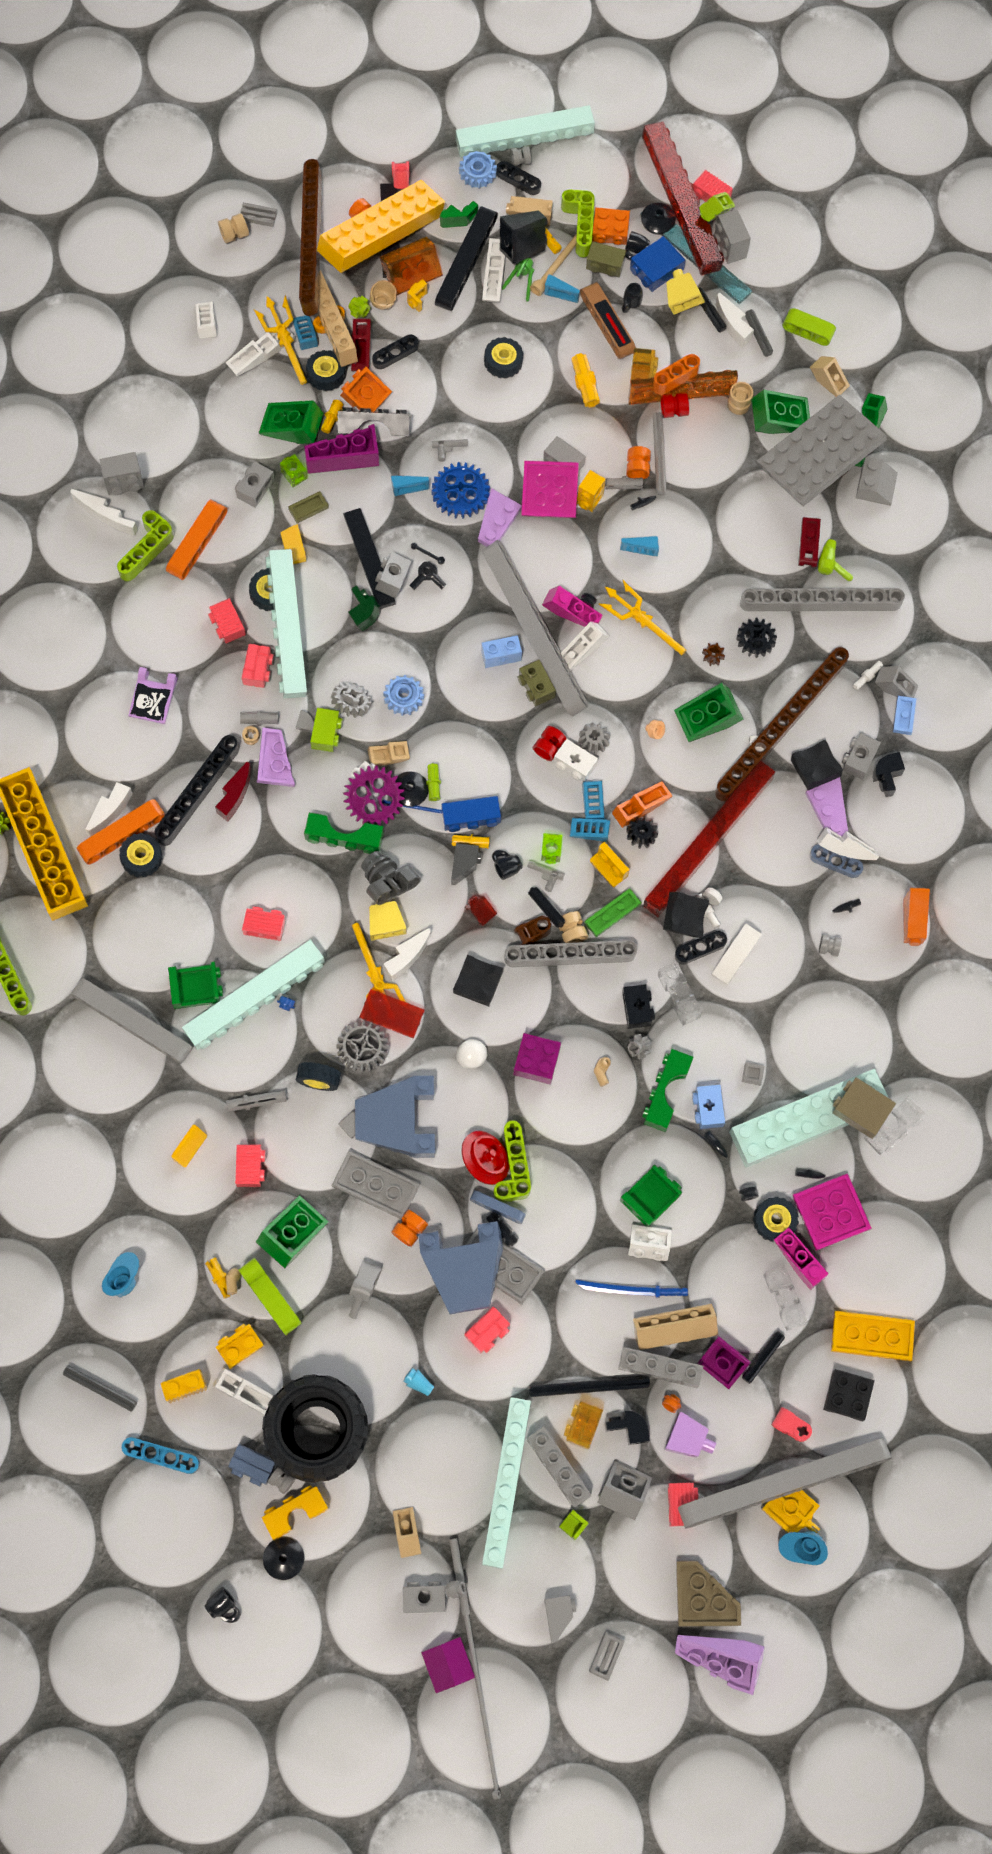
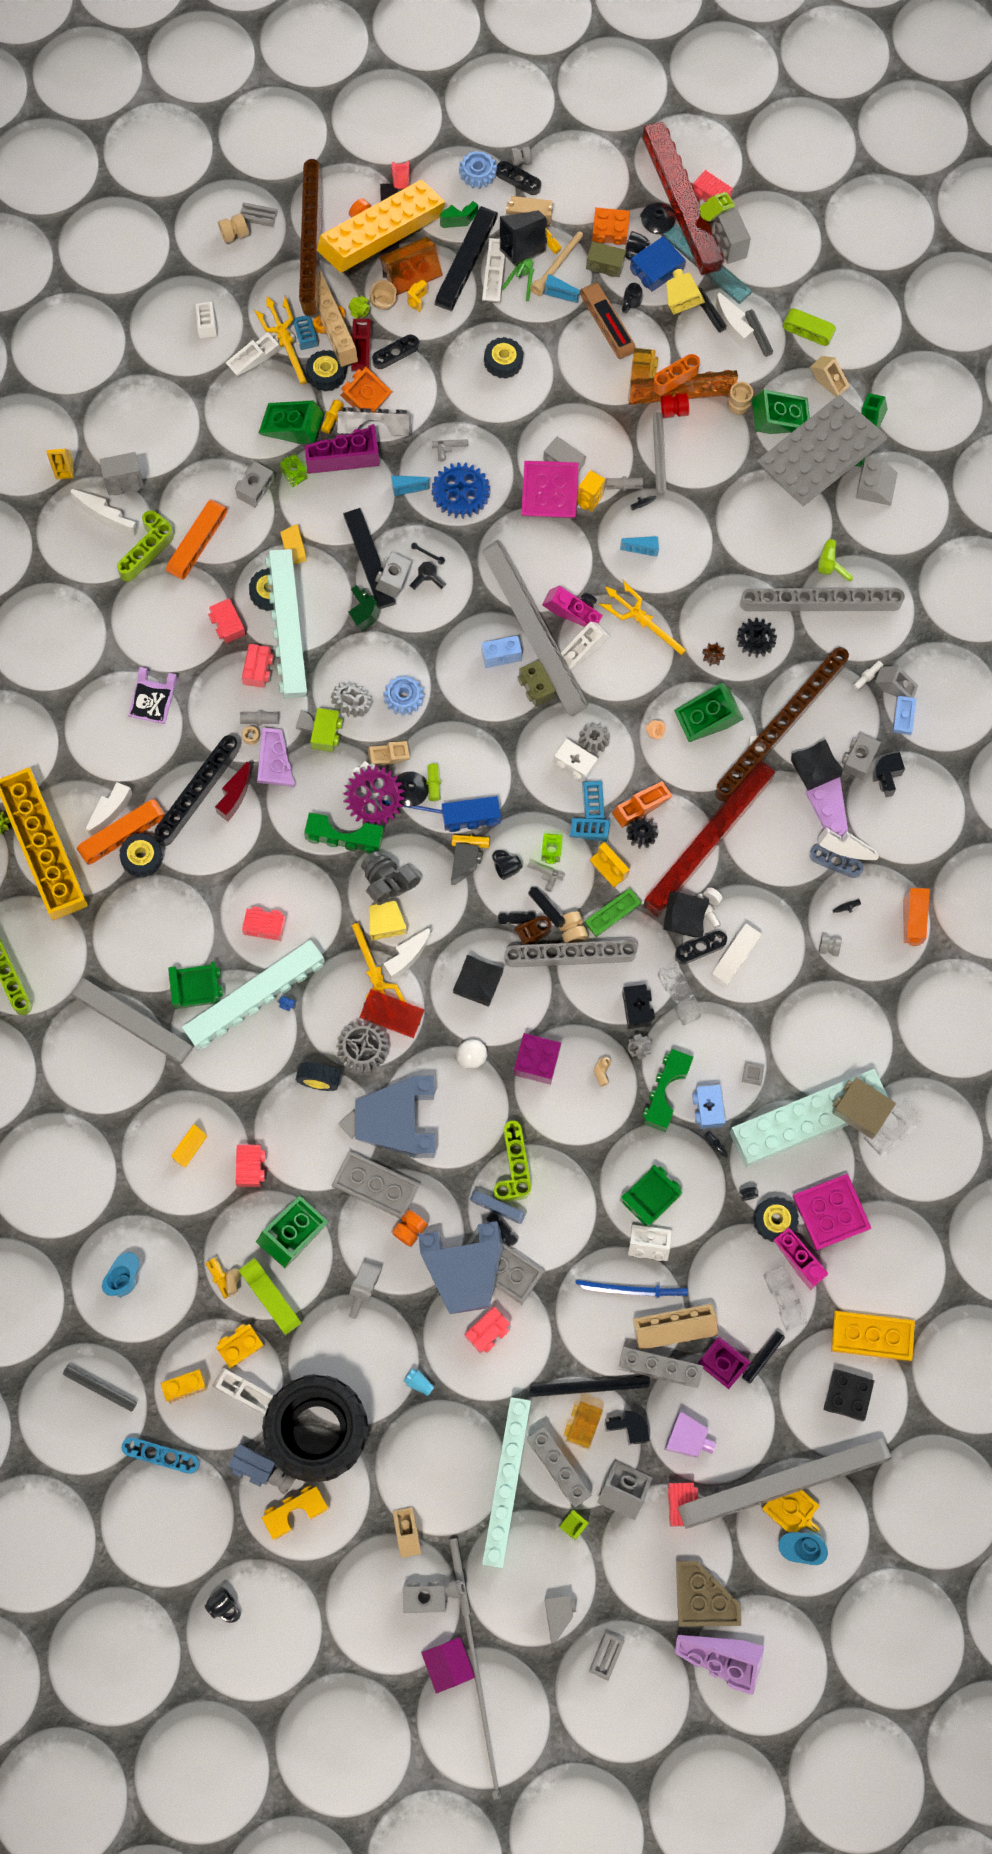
light grey pin [226,1089,287,1112] -> none
black dish [263,1537,304,1580] -> none
olive tile [288,491,329,523] -> none
light aqua brick [456,105,595,158] -> none
red piece [461,1131,509,1185] -> none
clear red bracket [464,895,497,926] -> none
lavender wing [478,488,522,547] -> none
red wheel [532,726,567,761] -> none
lime beam [561,189,595,257] -> none
yellow piece [571,353,600,408] -> none
orange wheel [626,446,651,479] -> none
orange plate [662,1394,681,1413] -> none
coral piece [771,1407,812,1442] -> none
black helmet [795,1169,826,1179] -> none
dark red plate [798,517,821,568] -> none
none -> yellow slope [46,449,74,479]
none -> black axle [498,912,536,924]

